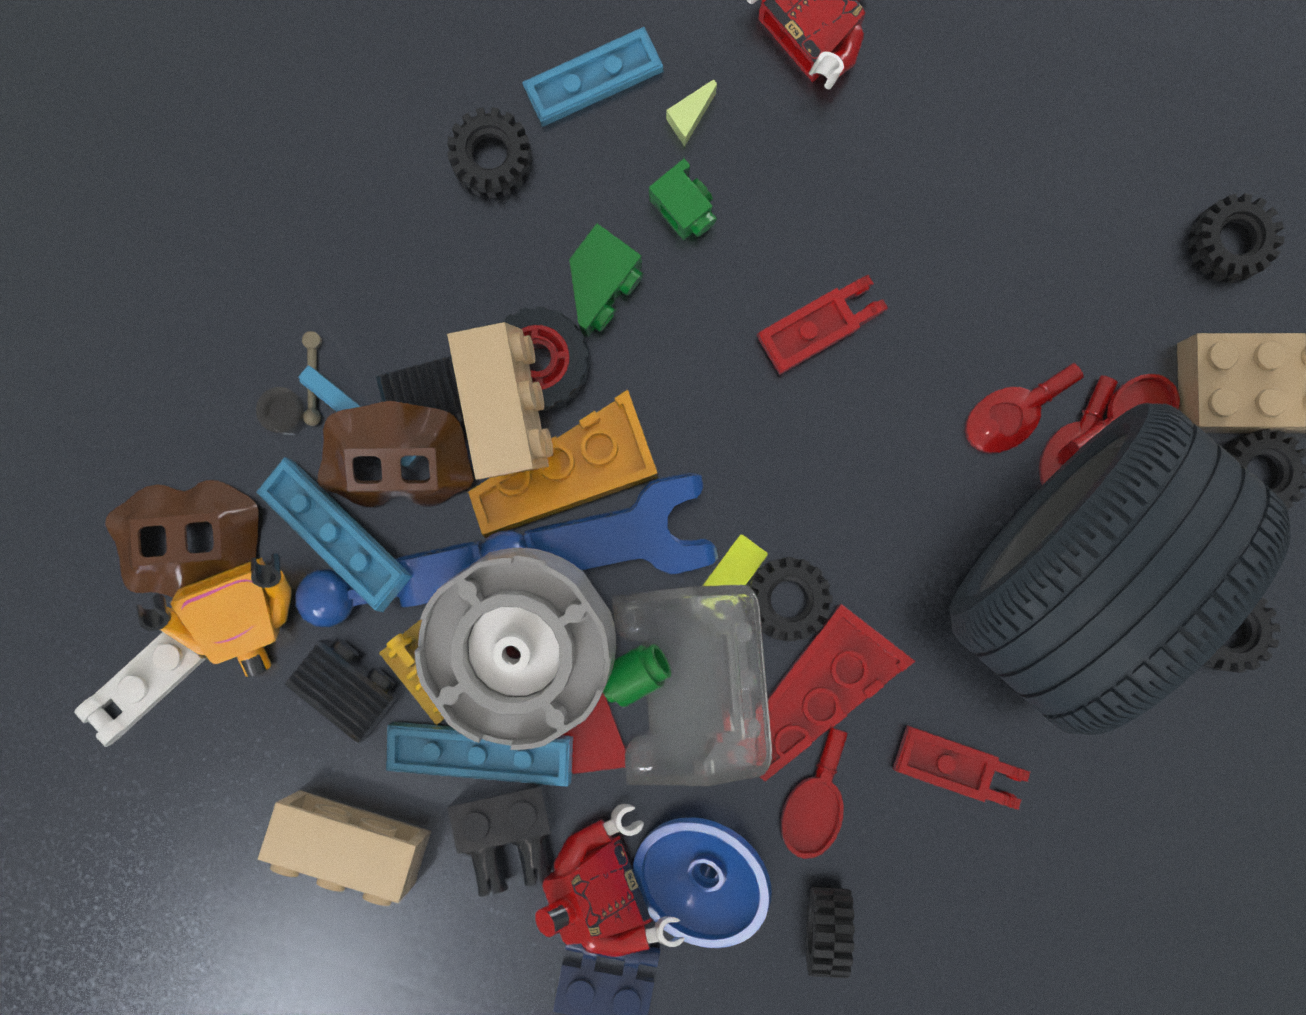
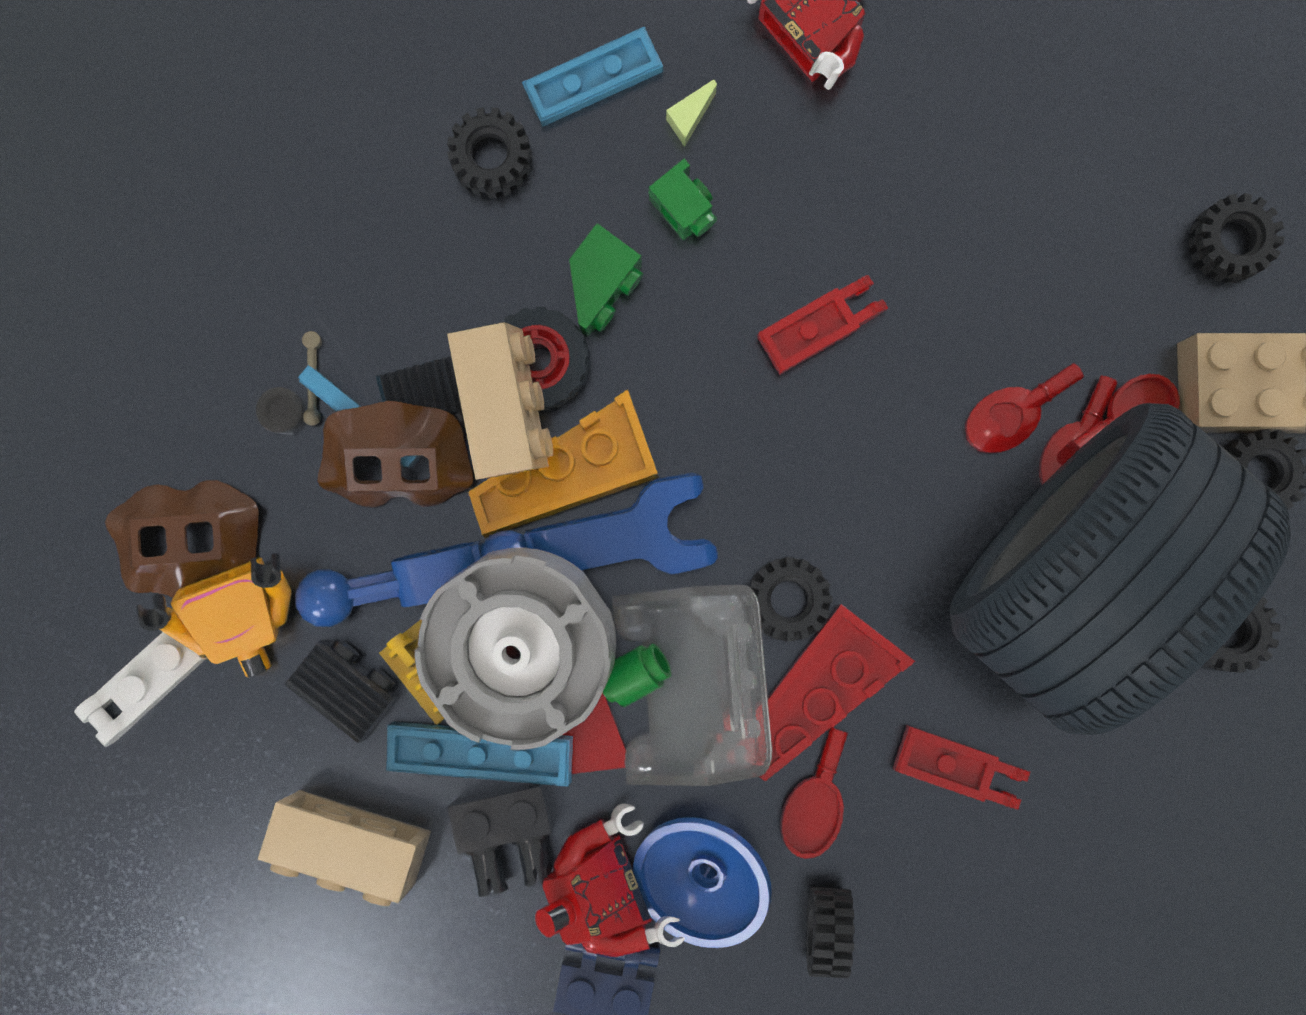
dark azure tile [256,457,412,612] -> none
neon yellow sticker [695,534,768,617] -> none

